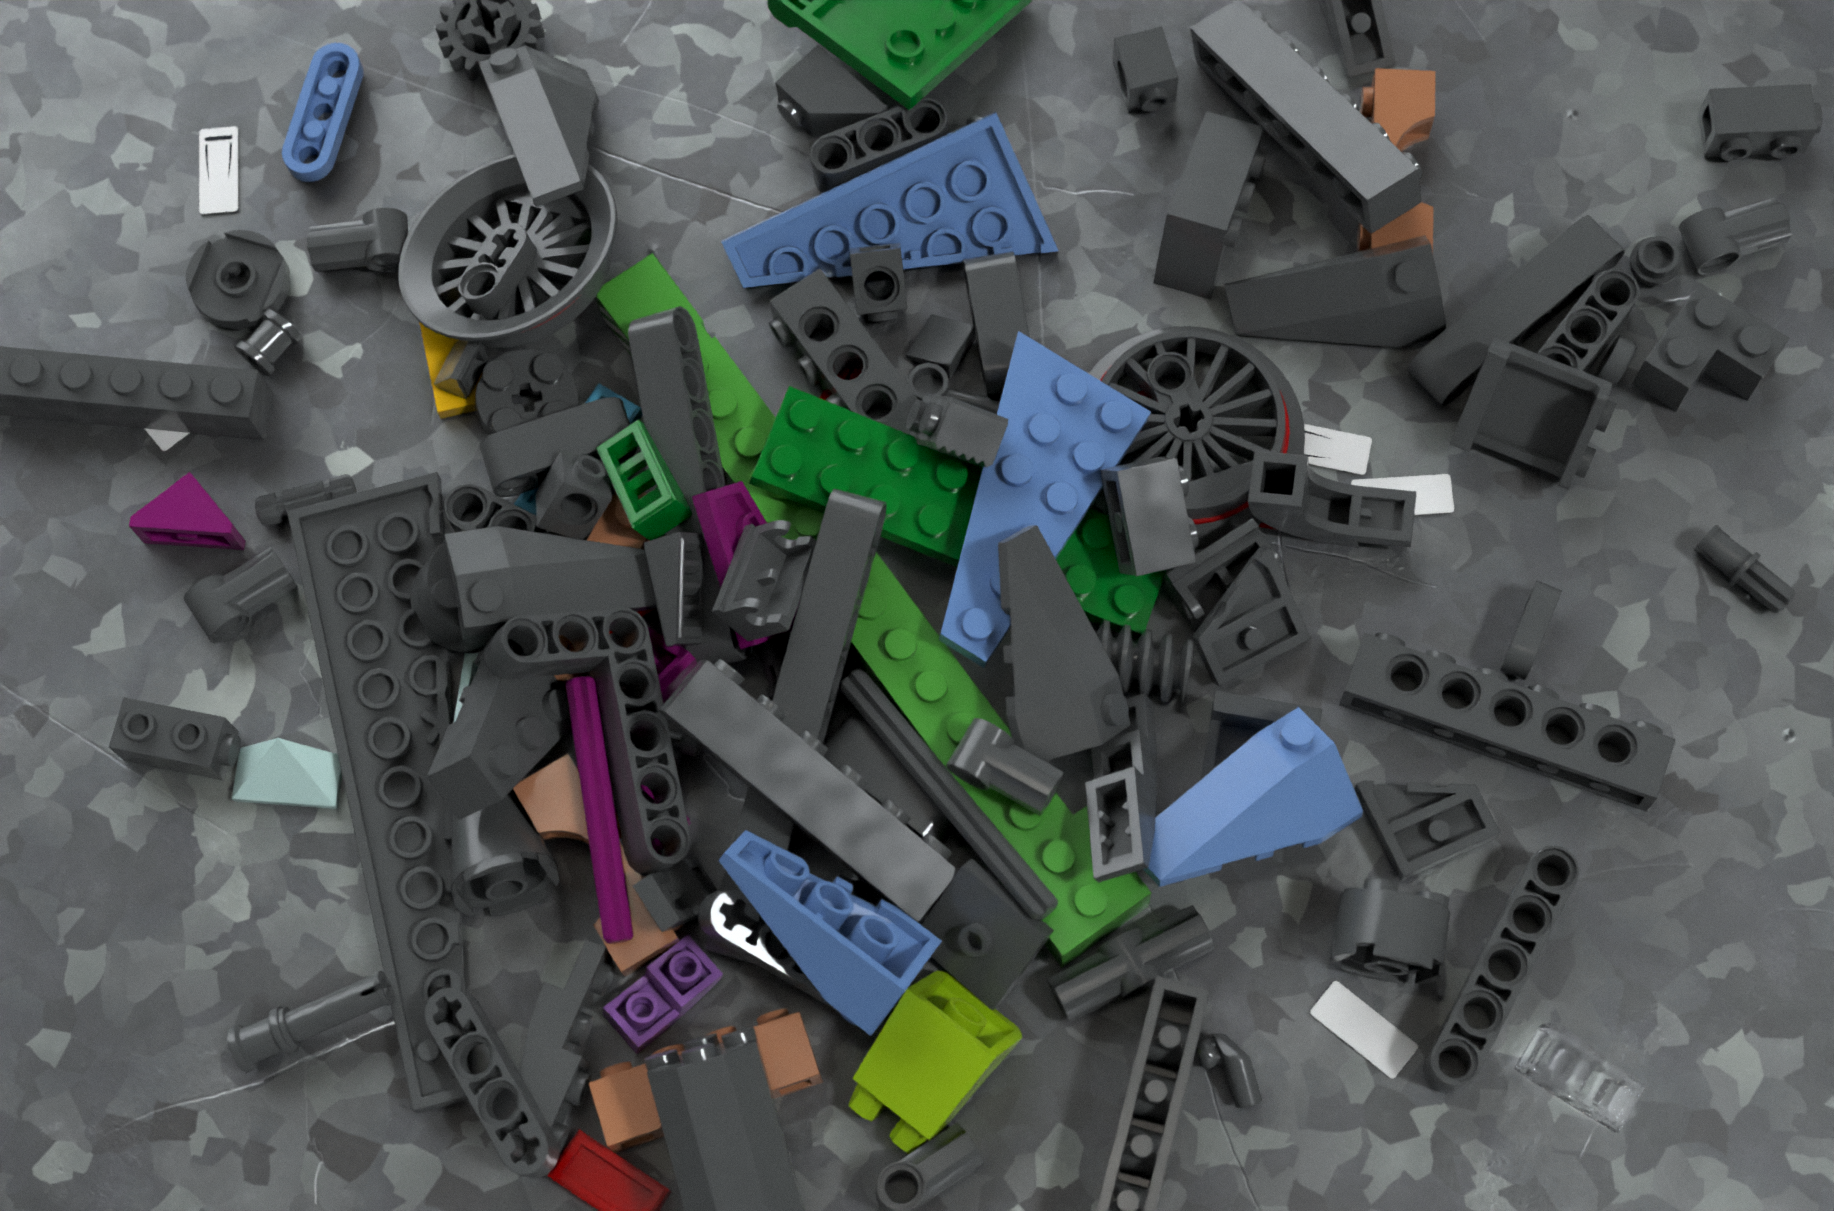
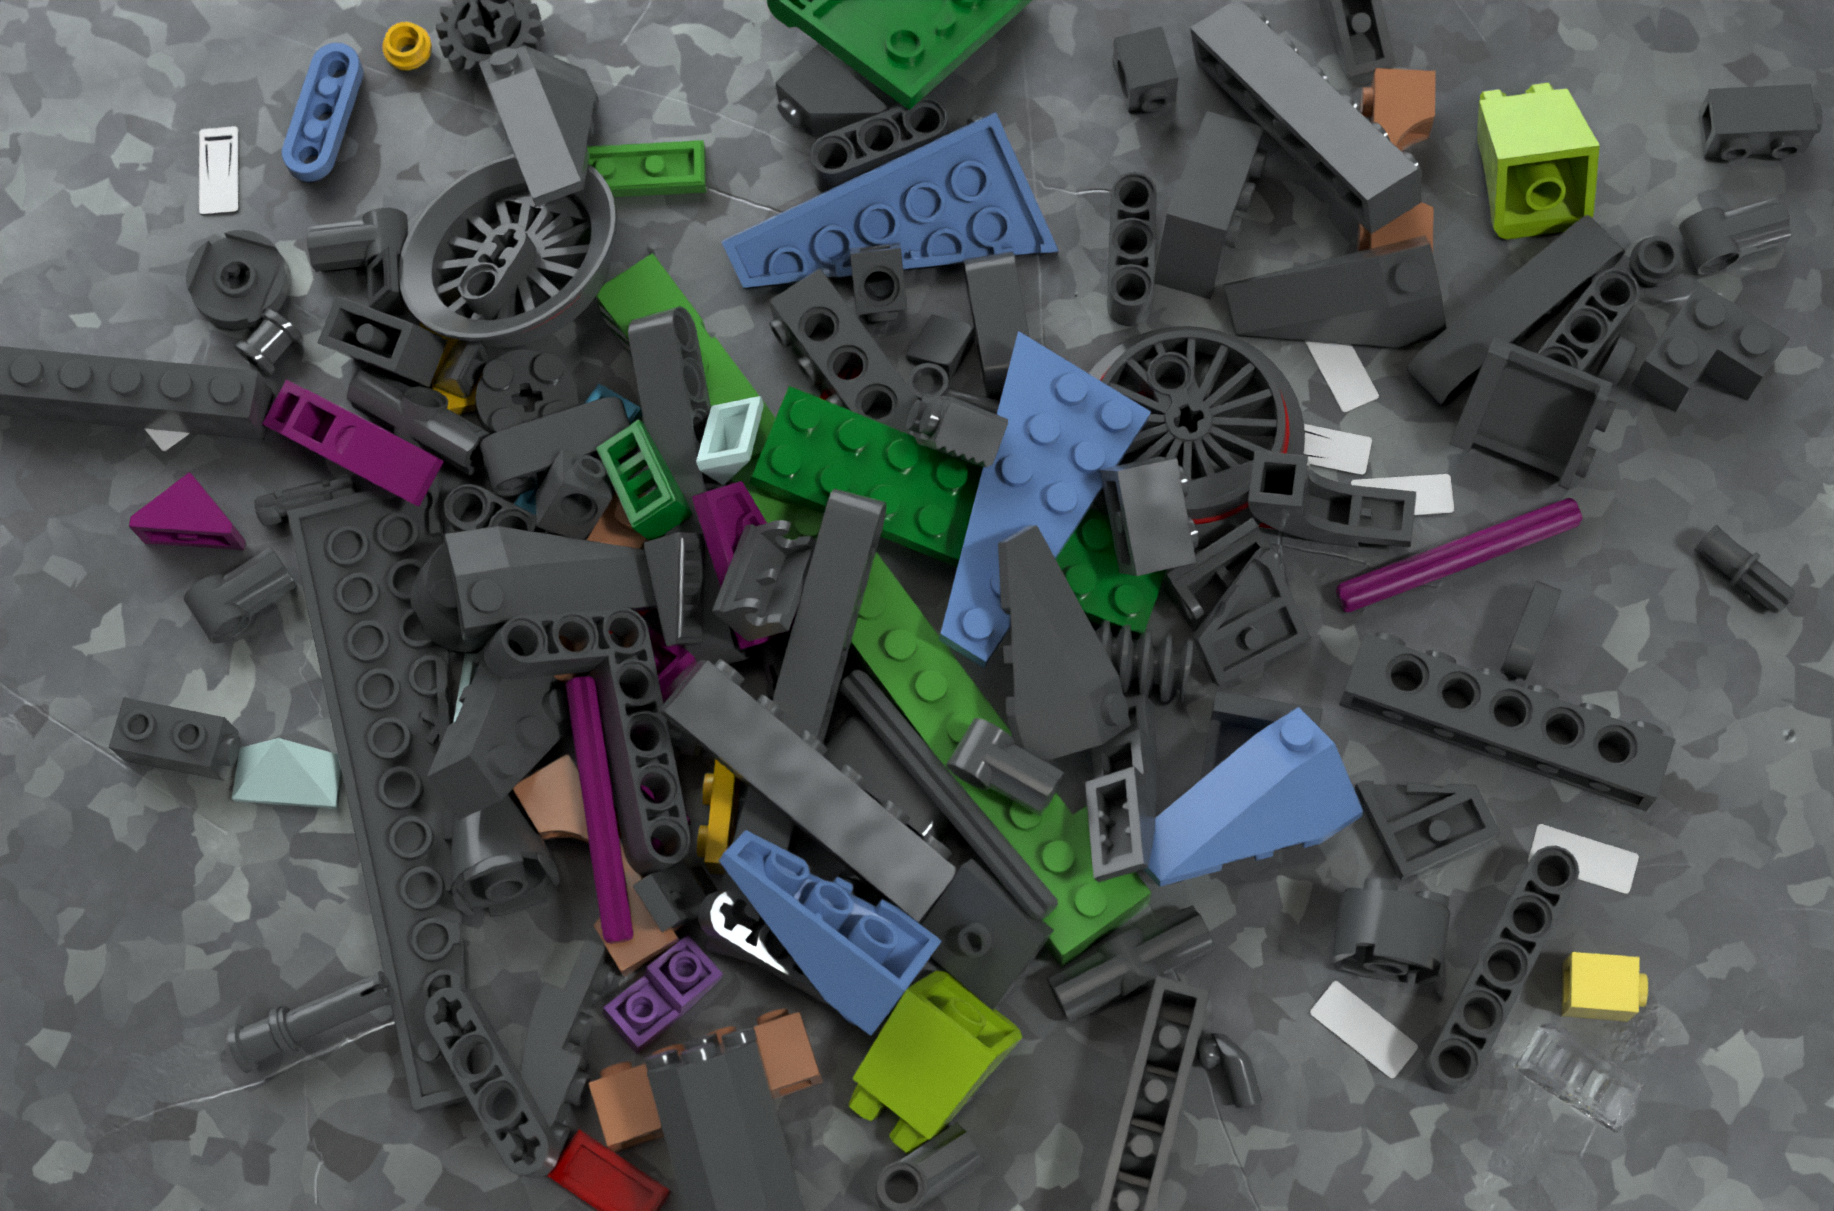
none -> magenta slope [262,380,444,507]
none -> dark grey brick [317,296,448,387]
none -> dark grey piece [346,366,490,475]
none -> dark grey slope [367,245,405,316]
none -> yellow plate [382,22,432,70]
none -> bright green tile [587,140,706,197]
none -> light aqua slope [696,396,764,485]
none -> yellow plate [697,759,741,875]
none -> dark grey beam [1107,172,1157,327]
none -> white sticker [1304,340,1379,412]
none -> magenta axle [1336,498,1583,612]
none -> lime hips [1477,83,1600,240]
none -> white sticker [1528,824,1639,894]
none -> light yellow brick [1561,952,1648,1022]

